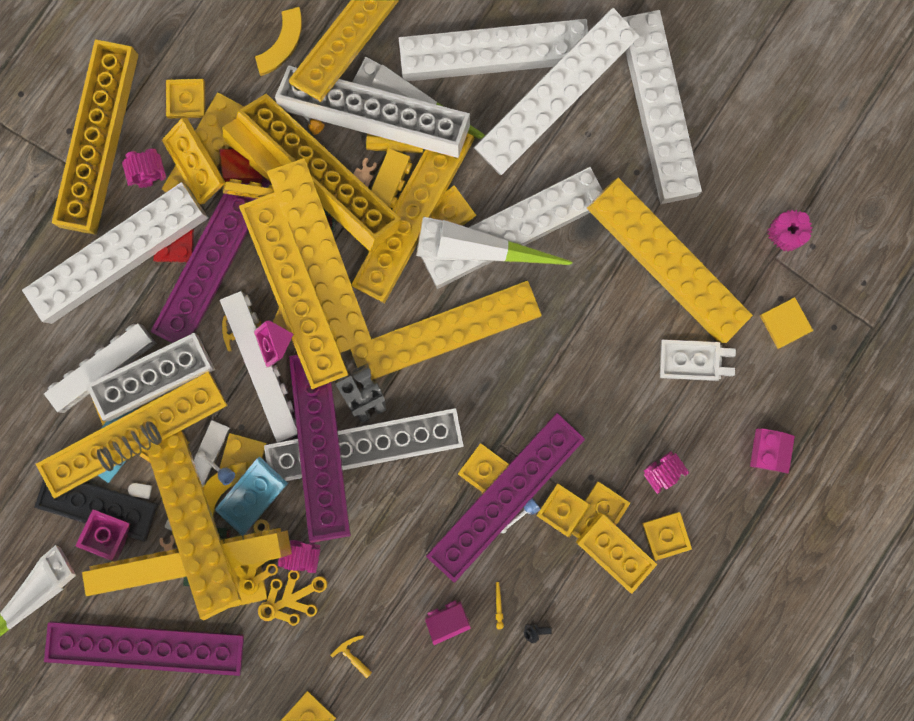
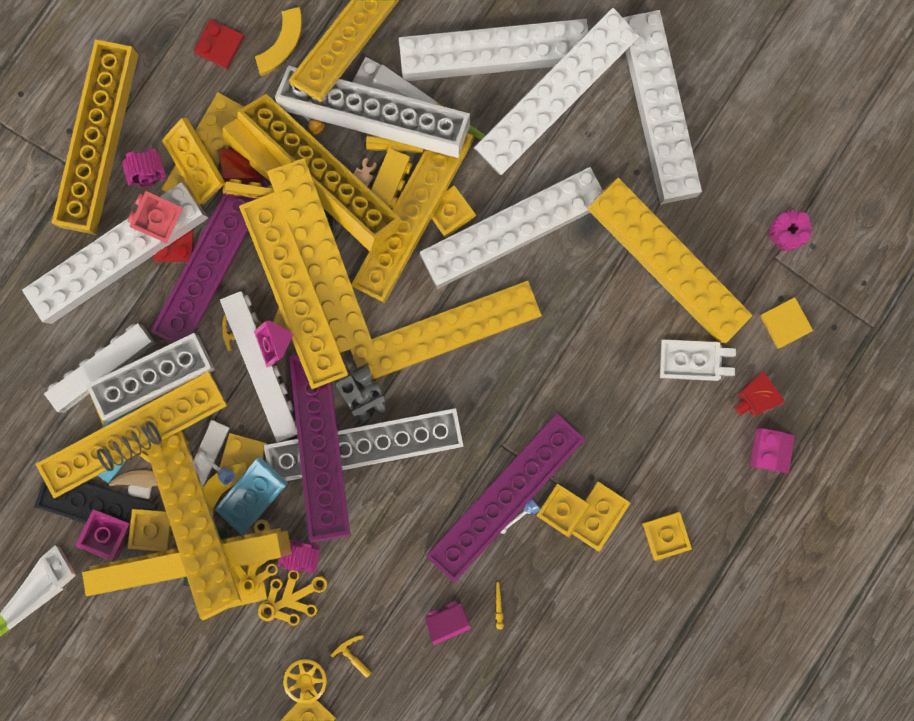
magenta plate [44,621,244,676] -> none
yellow tile [166,79,205,119] -> none
white plate [416,217,573,265] -> none
yellow tile [458,443,509,493] -> none
black plate [524,623,552,644] -> none
yellow plate [576,513,657,594] -> none
dark pink brick [643,451,690,494] -> none
none -> tan sword [109,470,158,488]
none -> coral plate [127,191,183,244]
none -> yellow plate [128,509,171,551]
none -> red plate [193,19,245,70]
none -> yellow wheel [283,659,327,703]
none -> red torso [734,371,785,416]

